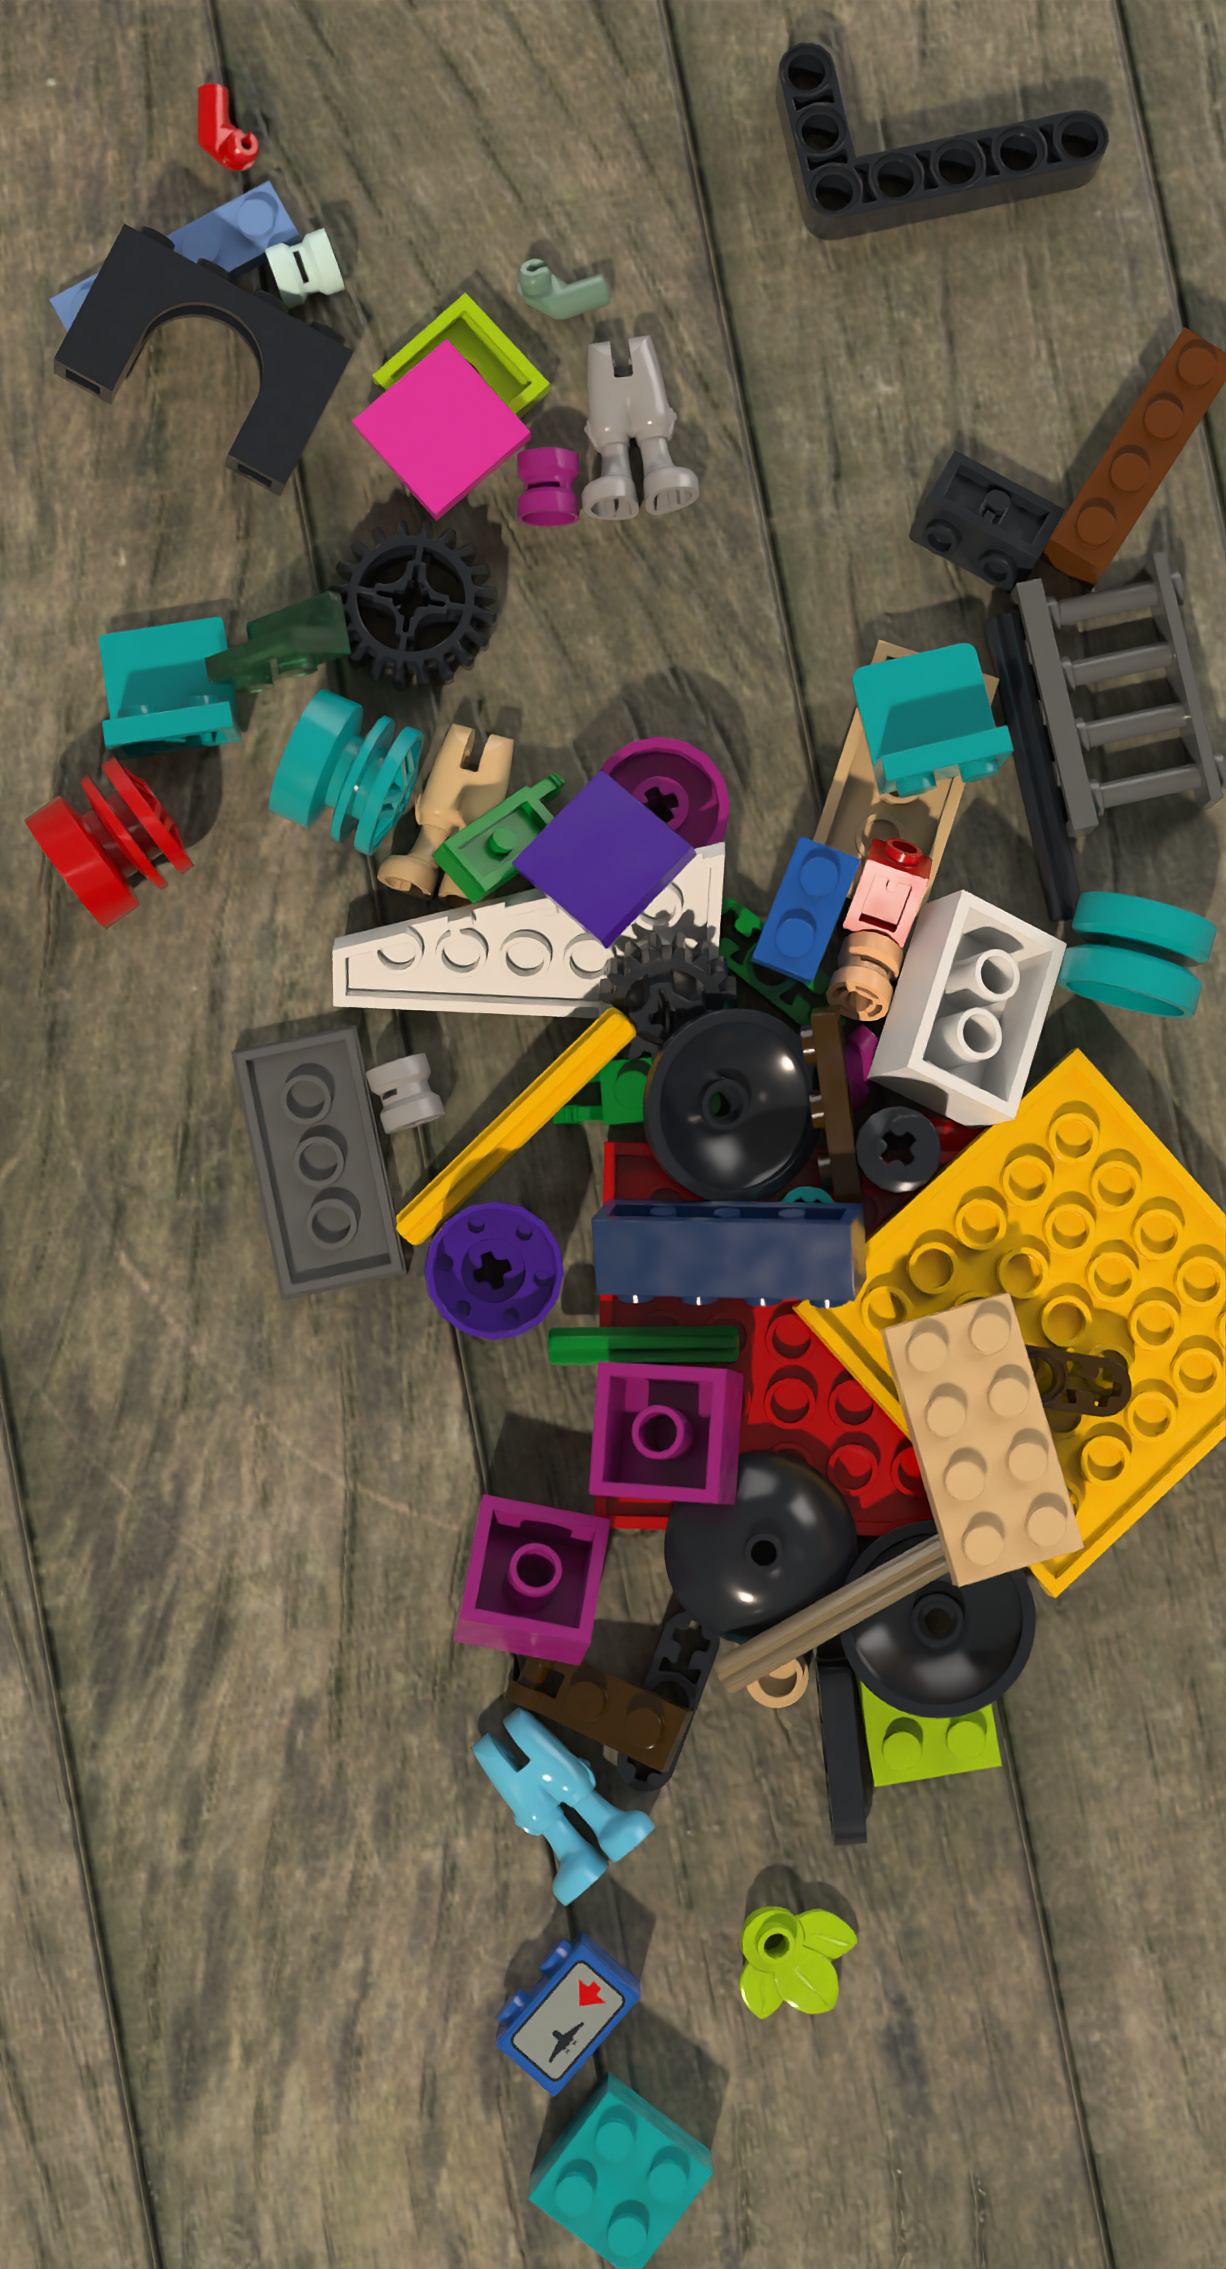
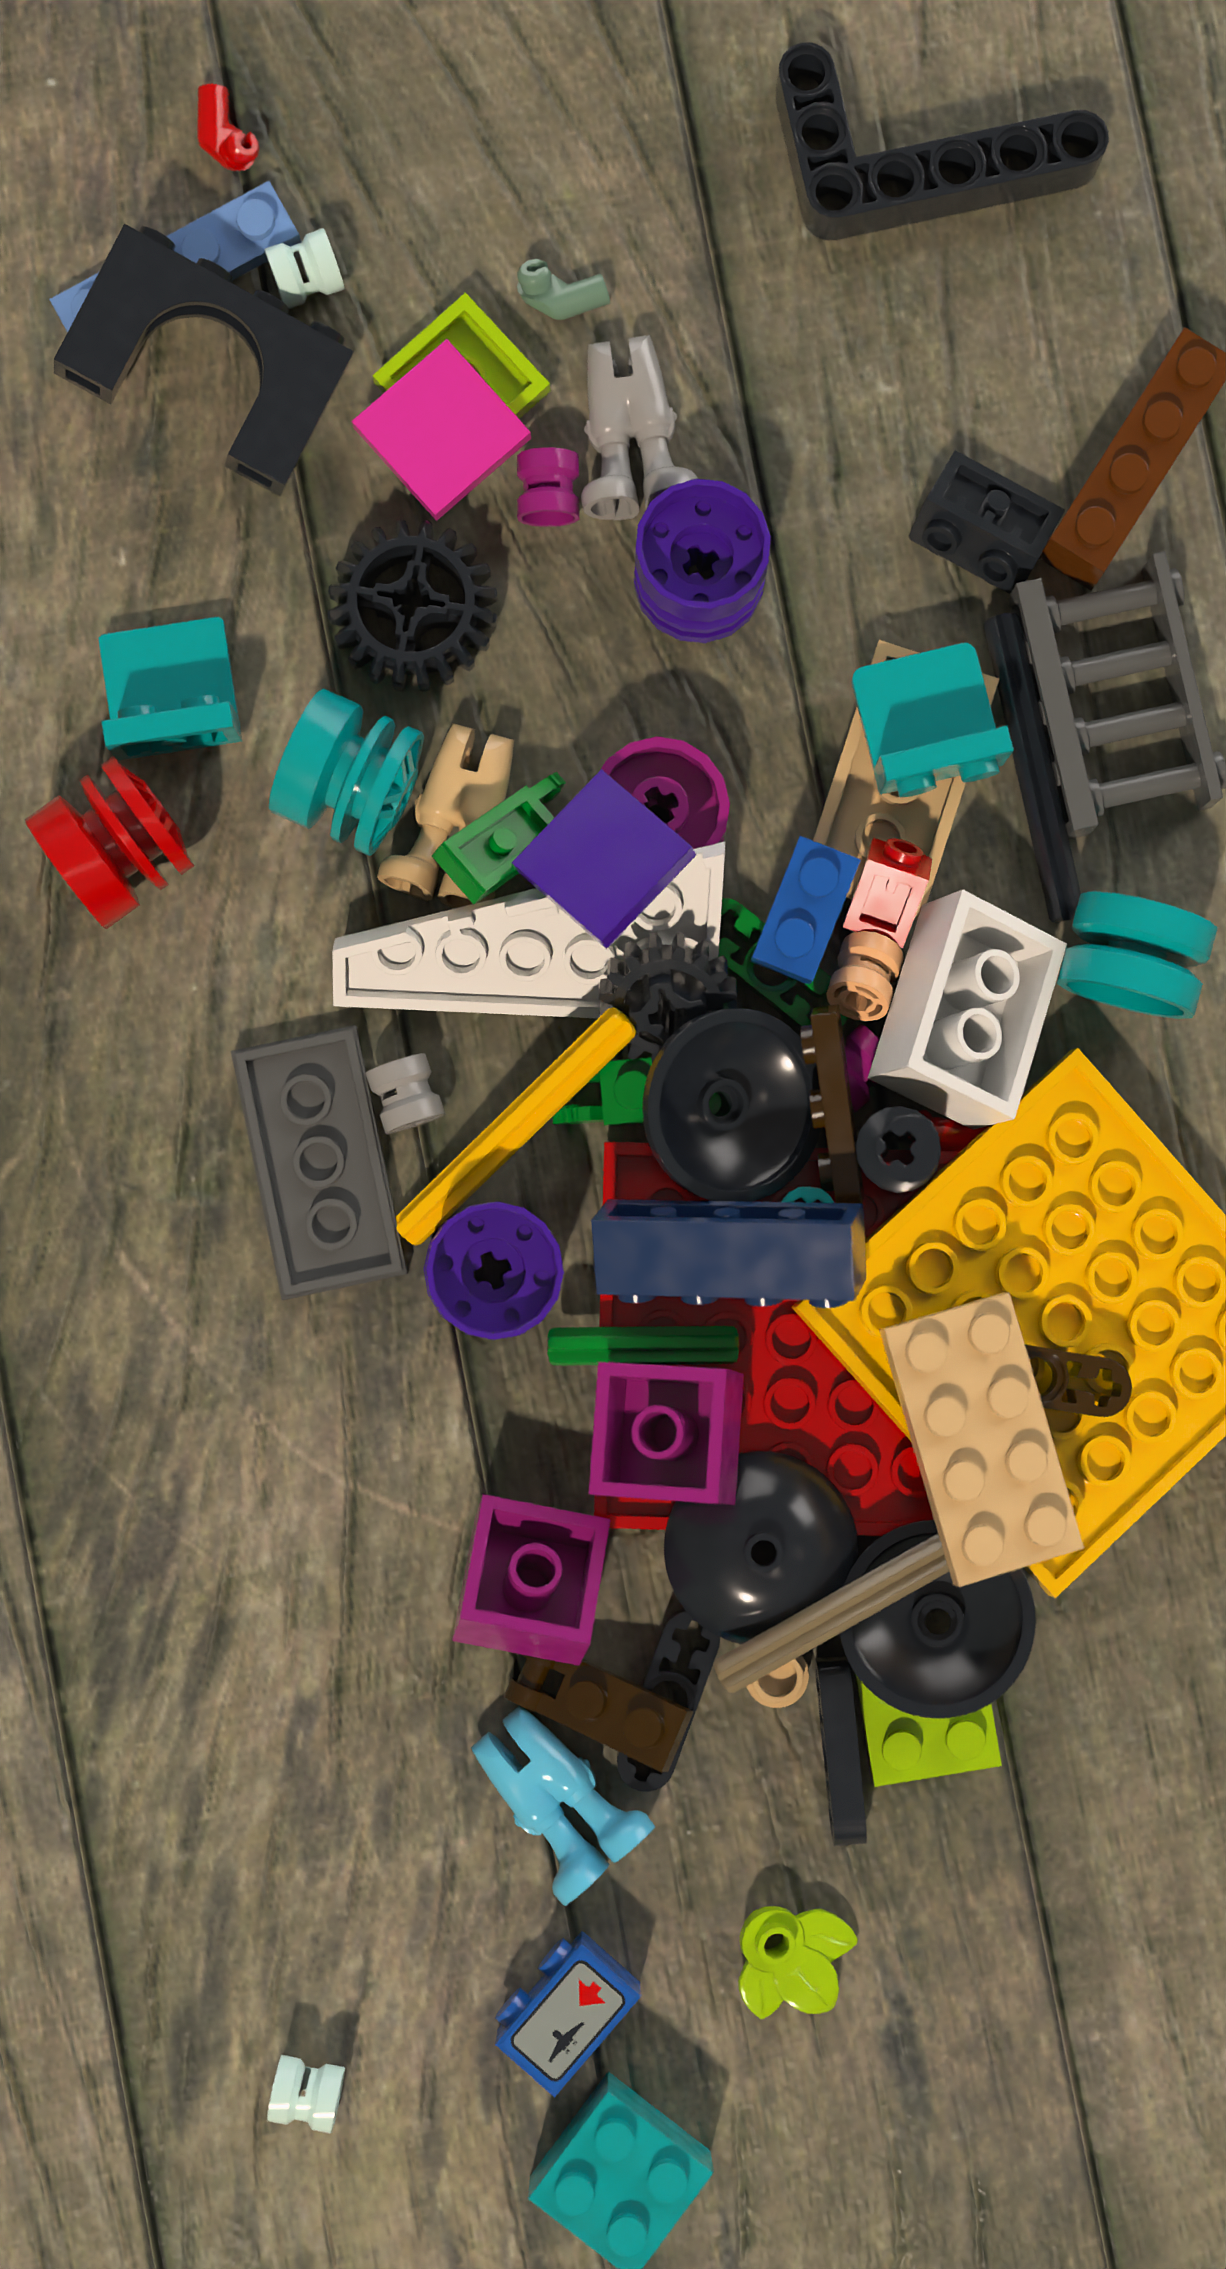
clear green bracket [205,591,351,693] -> none
none -> light aqua wheel [267,2055,345,2134]
none -> dark purple wheel [634,479,771,643]

